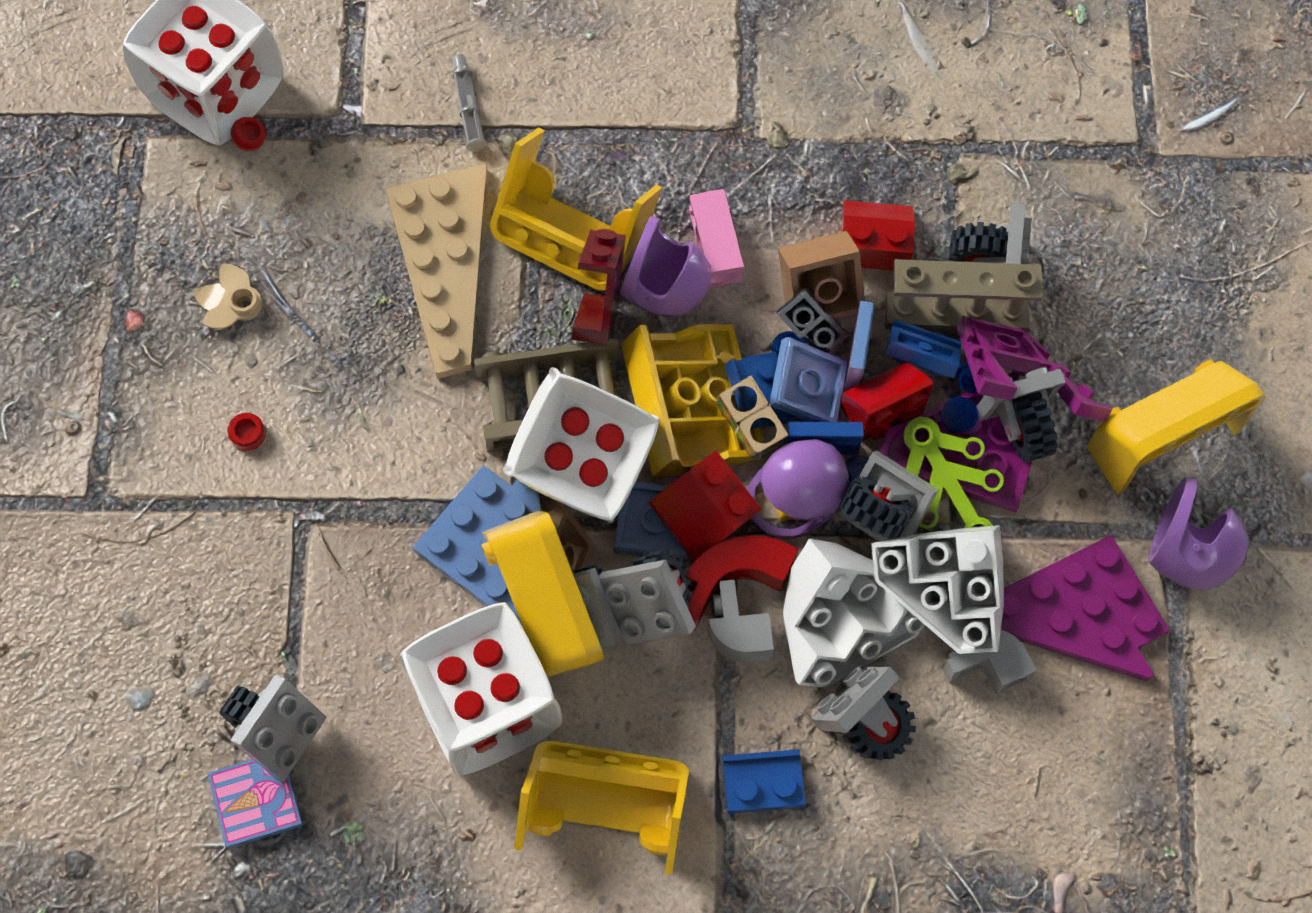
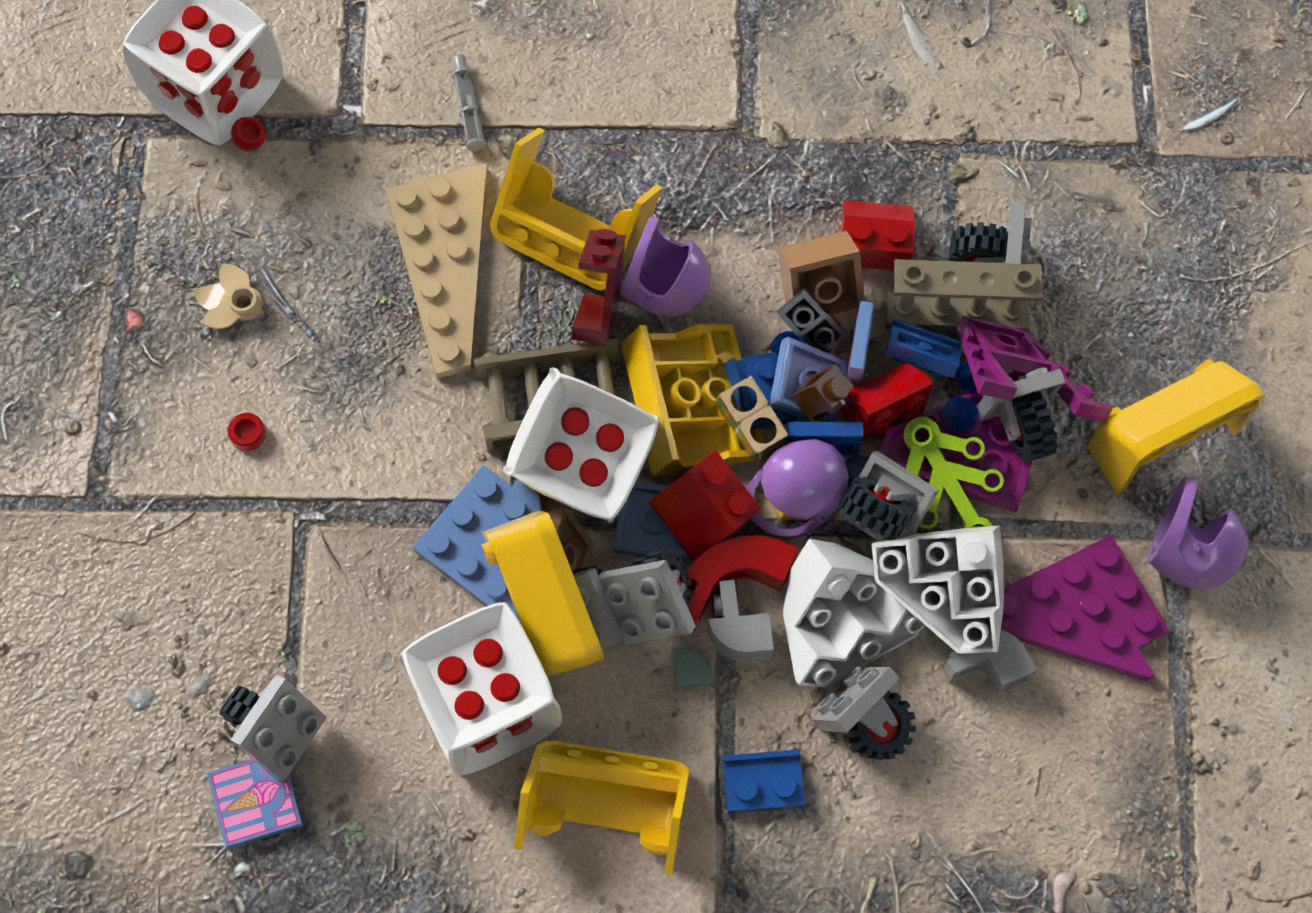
bright pink piece [689,189,744,288] -> none
none -> sand green tile [674,648,715,688]
none -> reddish brown brick [791,364,854,422]

